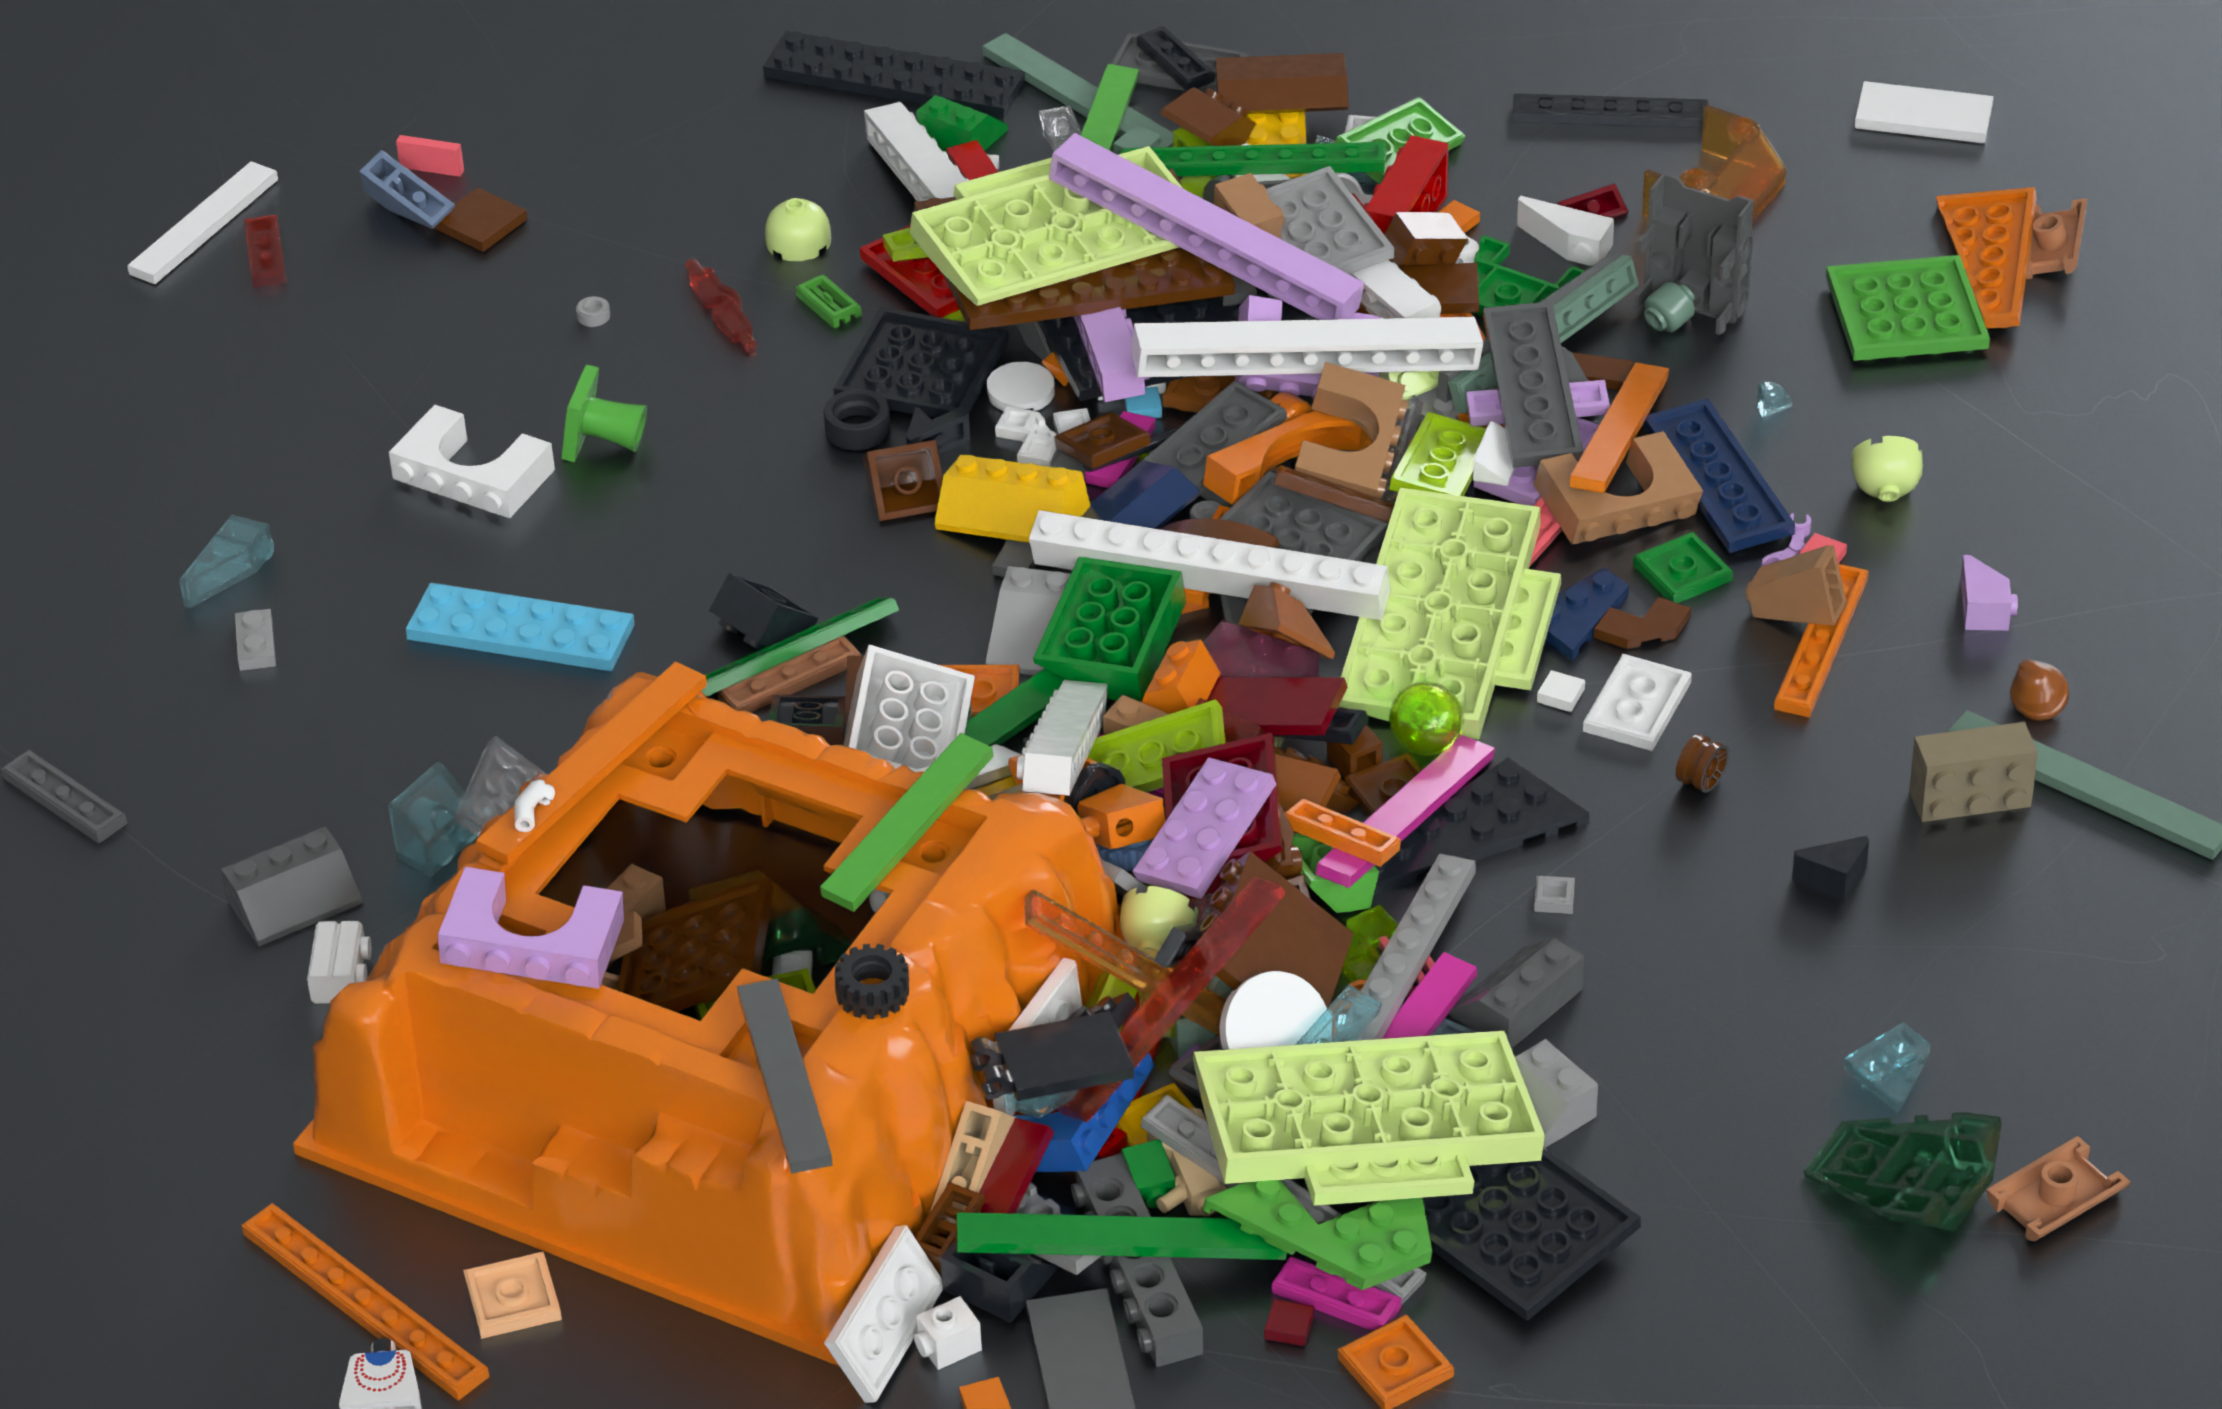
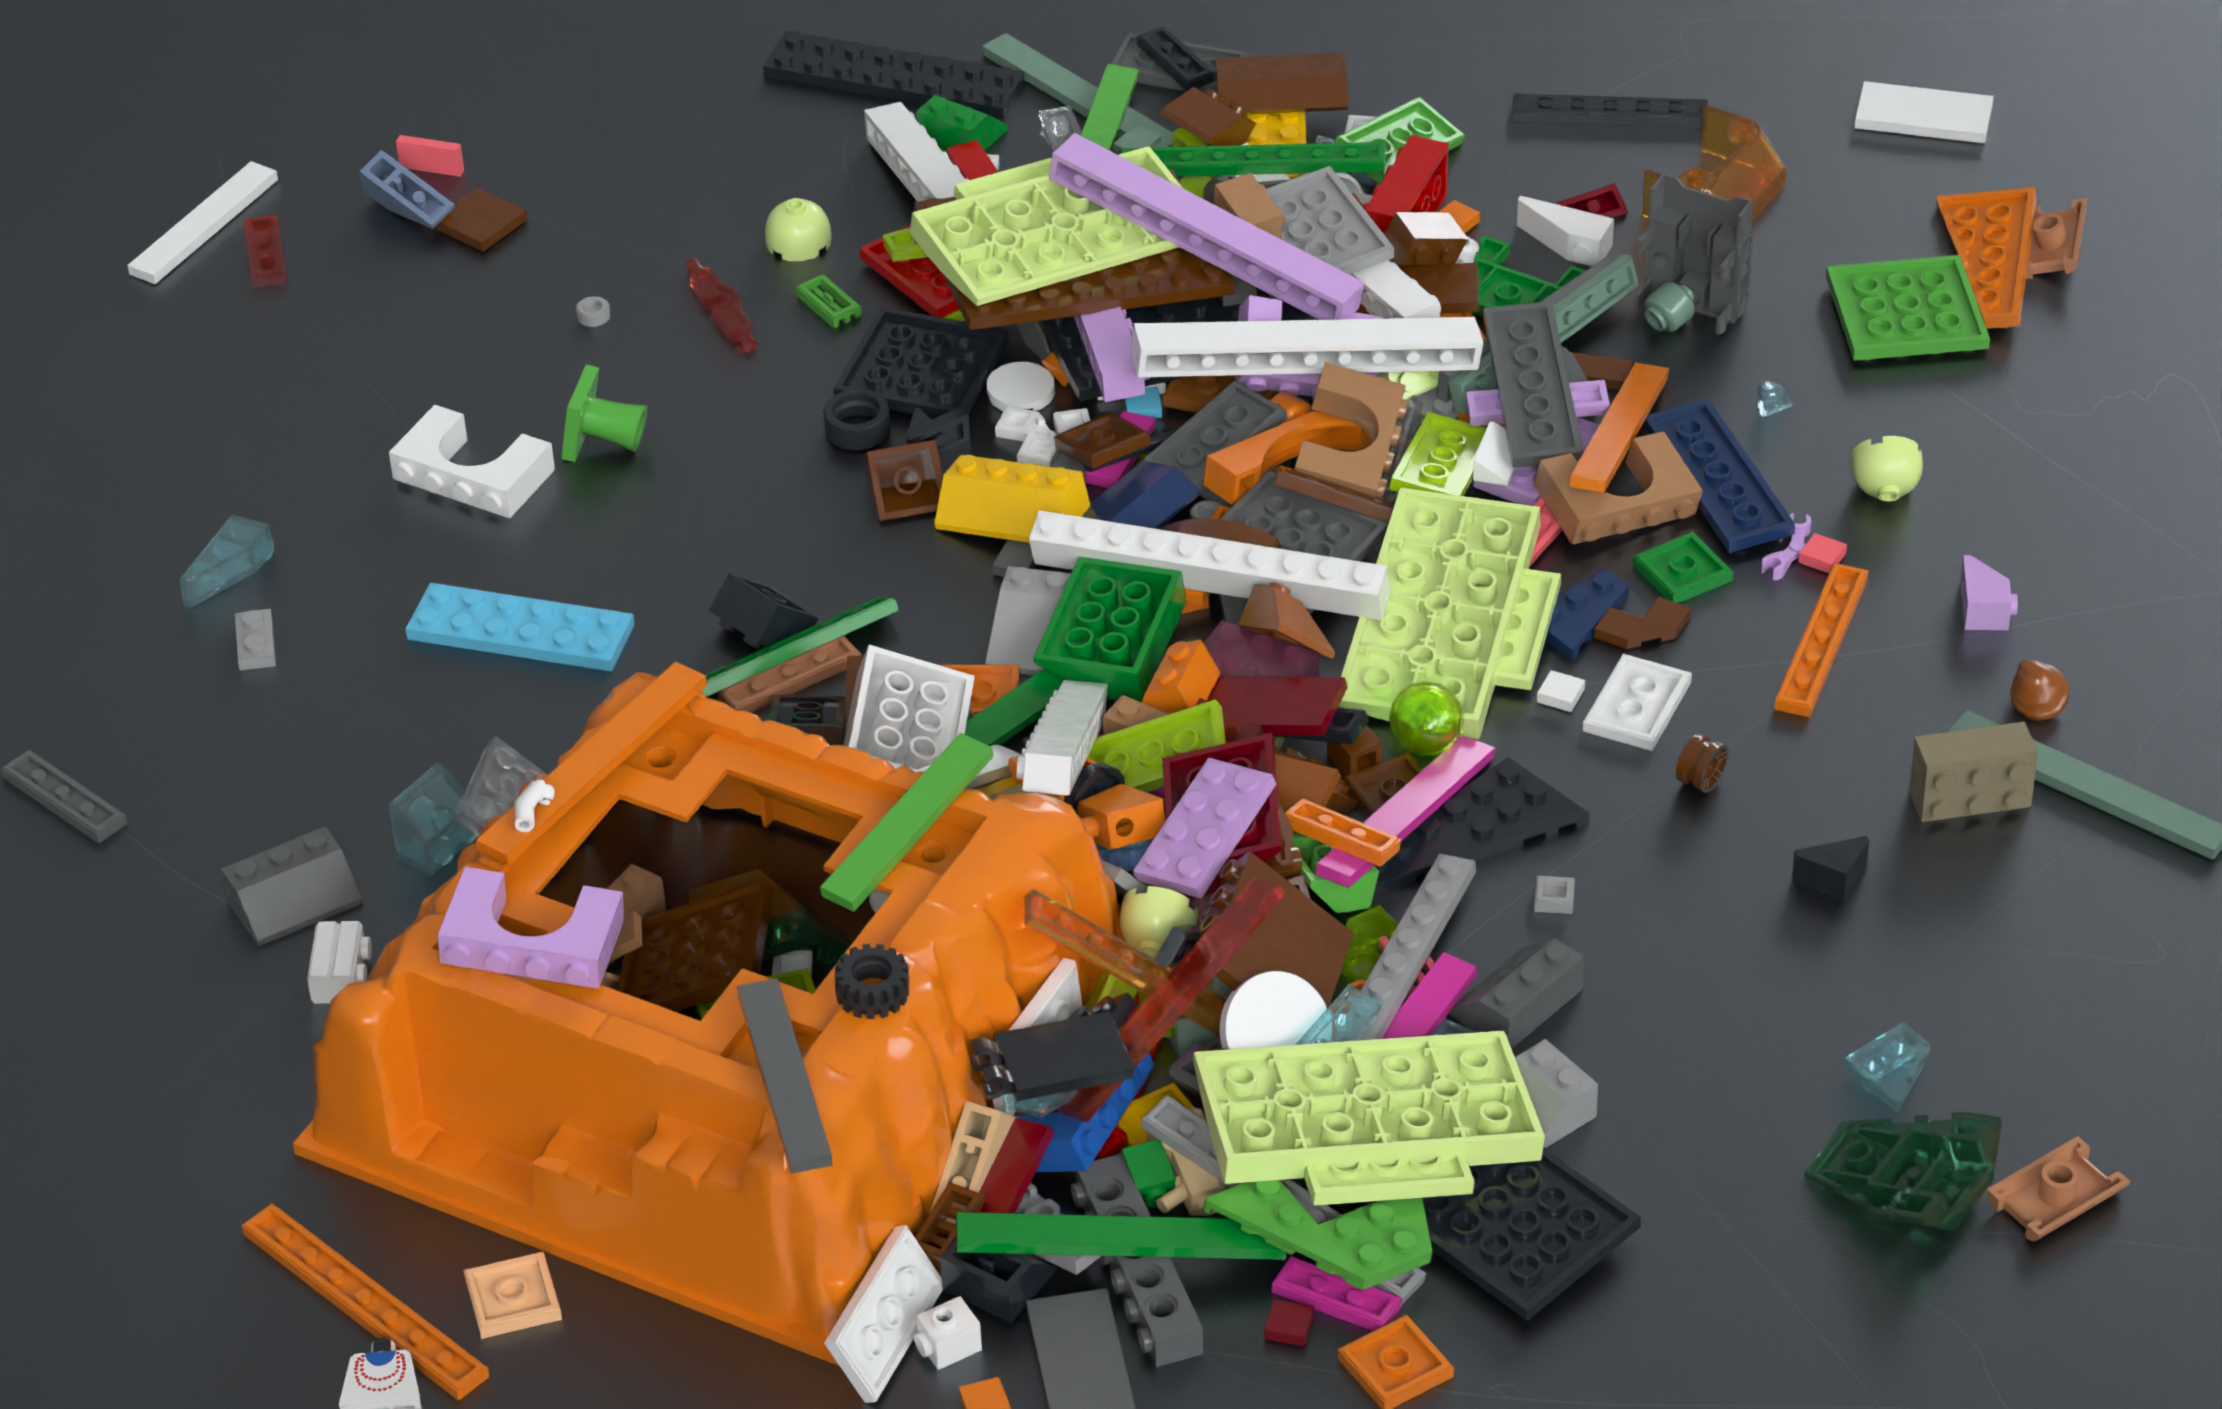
medium nougat slope [1746,545,1847,626] -> none

